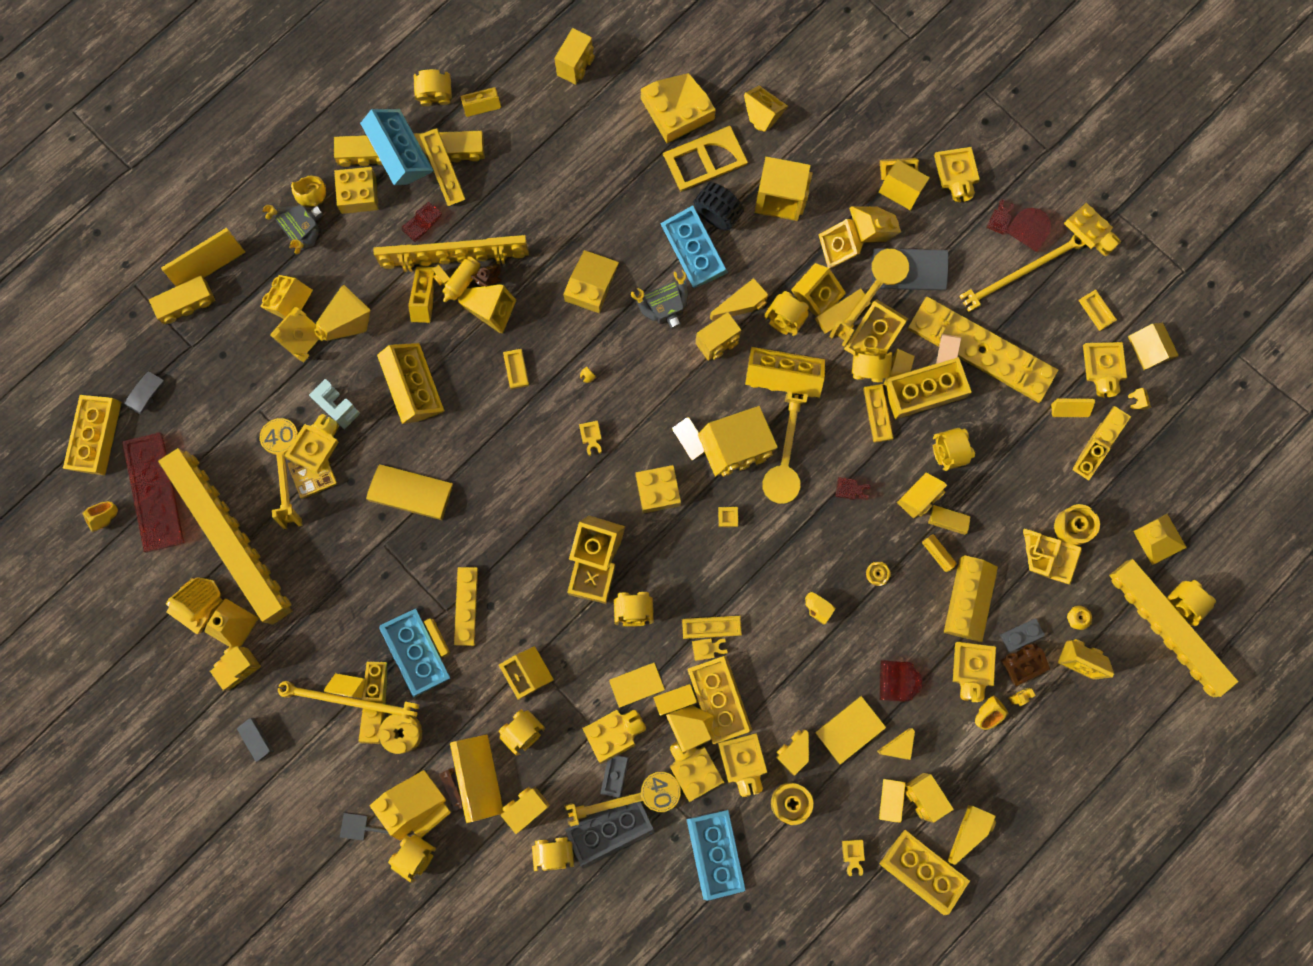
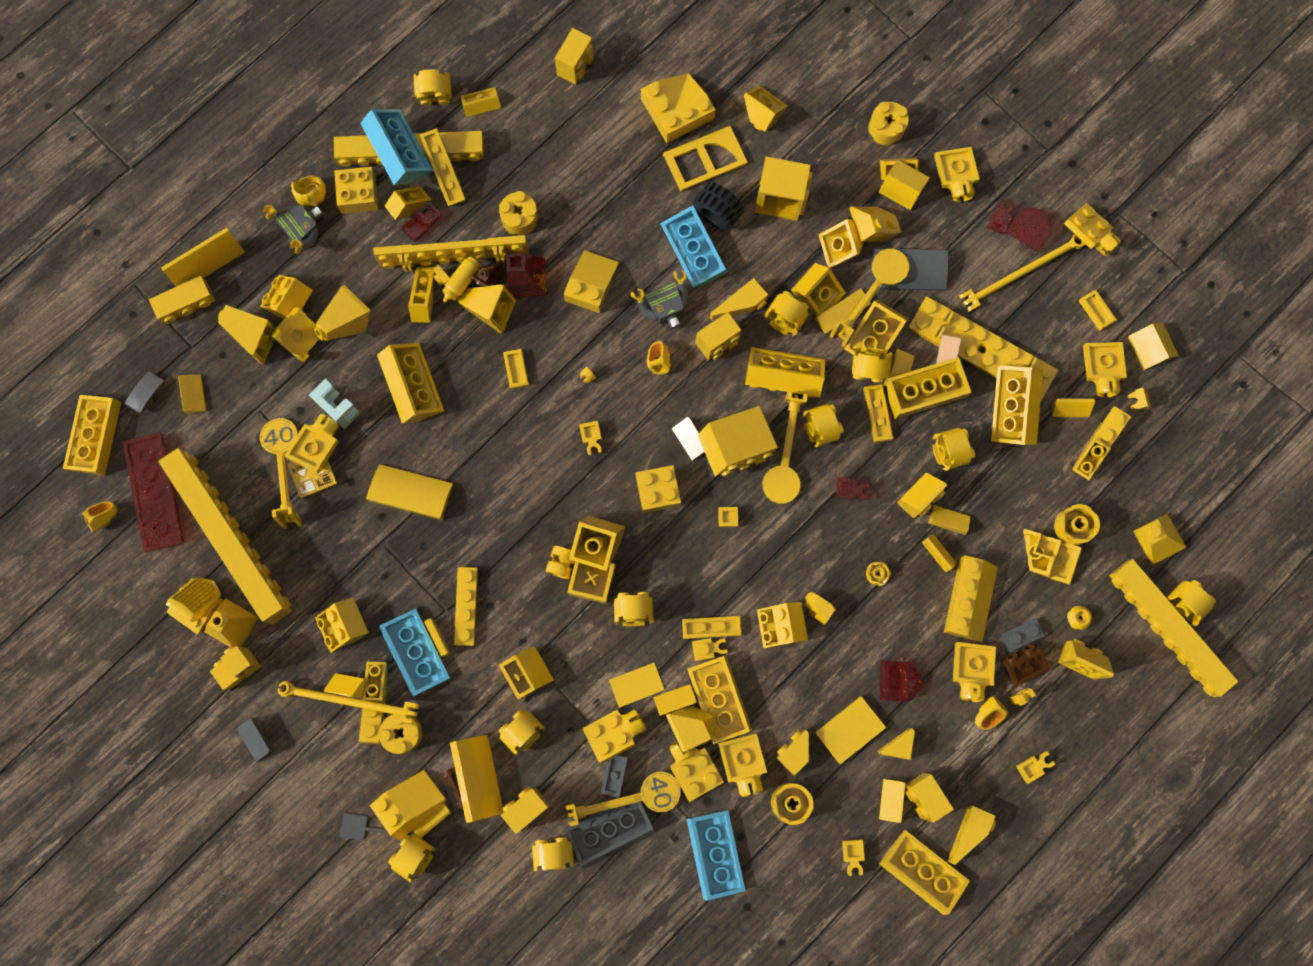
none -> yellow slope [178,374,207,415]
none -> yellow slope [218,305,276,365]
none -> yellow slope [315,598,369,653]
none -> yellow slope [385,186,431,220]
none -> yellow brick [499,191,538,235]
none -> clear red slope [506,253,547,296]
none -> yellow wheel [545,546,575,580]
none -> yellow rock [647,341,671,375]
none -> yellow slope [757,602,808,648]
none -> yellow brick [803,404,843,448]
none -> yellow brick [868,102,909,145]
none -> yellow slope [991,366,1044,445]
none -> yellow plate [1016,751,1055,784]

